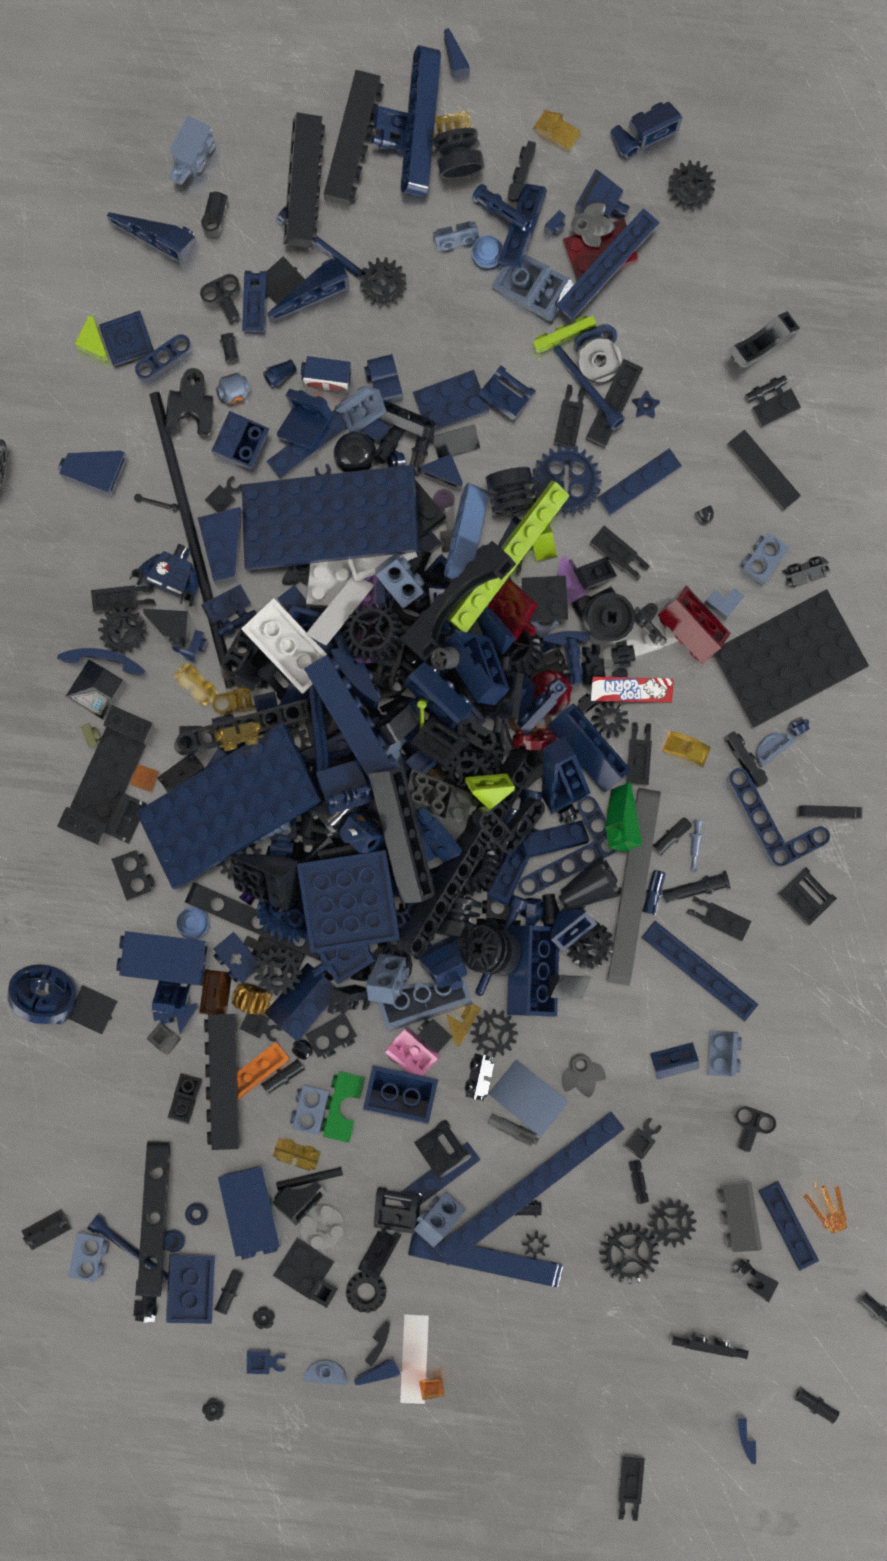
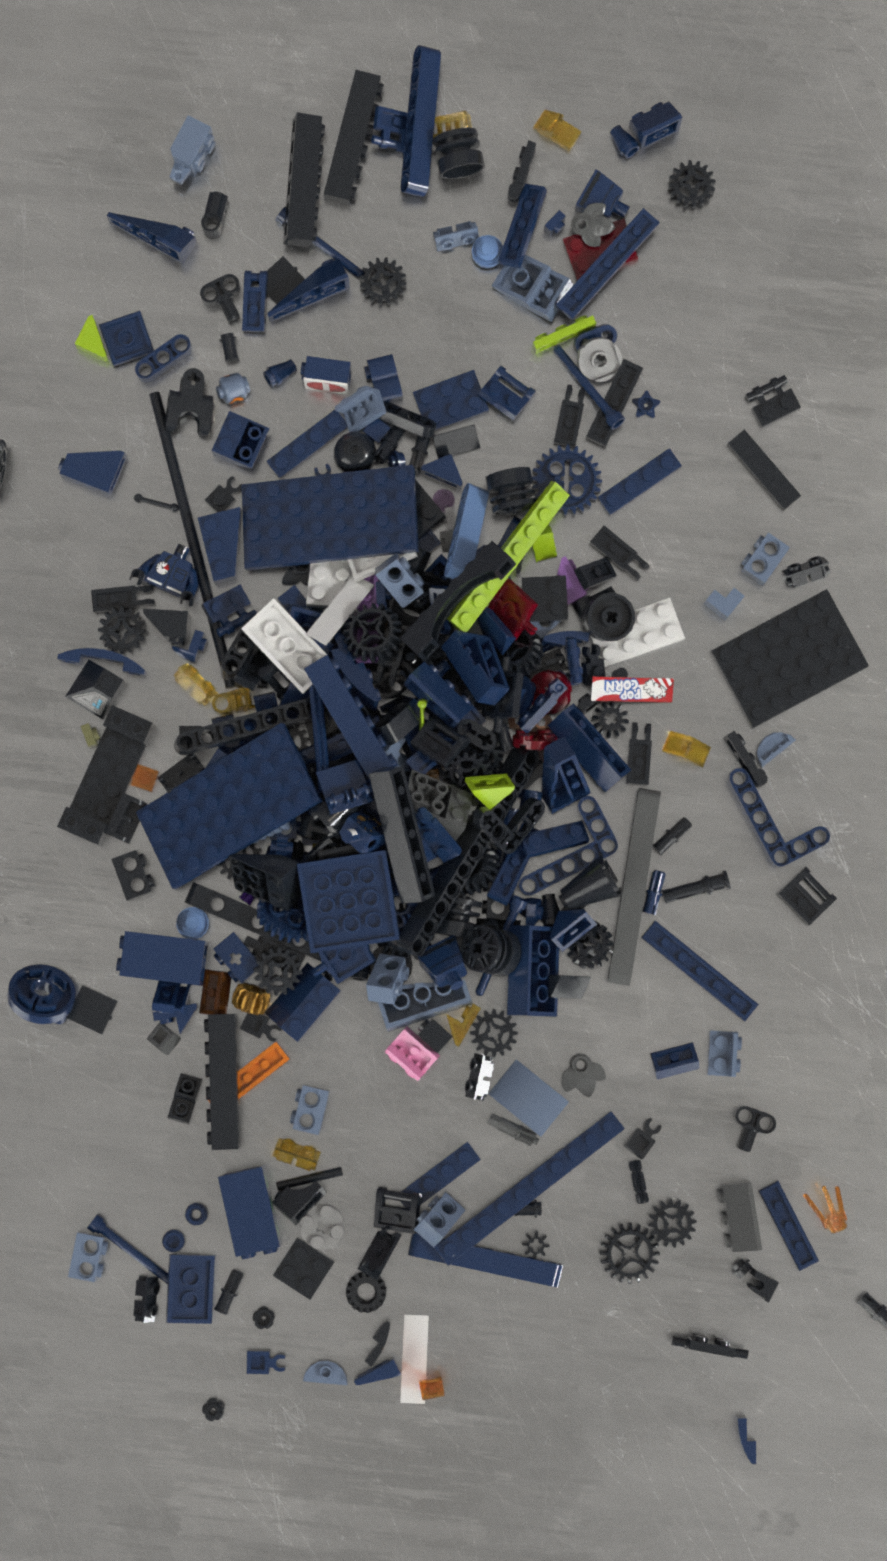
black hinge [21,1209,71,1251] -> none
black beam [137,1141,170,1297] -> none
clear yellow hinge [215,721,264,751] -> none
black pin [260,1059,305,1095] -> none
dark blue bracket [277,388,333,449] -> none
black plate [292,1039,313,1060] -> none
black brick [305,1014,357,1060] -> none
black slope [308,1277,338,1308] -> none
green arch [320,1071,365,1143] -> none
black hinge [327,984,370,1015] -> none
dark blue slope [363,1065,438,1125] -> none
black plate [414,1120,471,1180] -> none
dark grey wheel [431,646,459,670] -> none
dark blue slope [444,28,470,77] -> none
dark blue pin [472,184,532,231] -> none
black plate [558,804,579,824] -> none
green slope [605,782,643,852] -> none
black gear [611,641,636,669] -> none
black hinge [618,1455,645,1521] -> none
black hinge [635,603,667,646] -> none
dark red slope [658,585,731,664] -> none
black hinge [687,896,752,941] -> none
sand blue piece [690,819,705,872] -> none
black hinge [695,505,714,523] -> none
black arch [728,311,800,368] -> none
dark blue plate [788,717,810,736] -> none
black pin [794,1387,840,1424] -> none
black beam [798,805,863,819] -> none

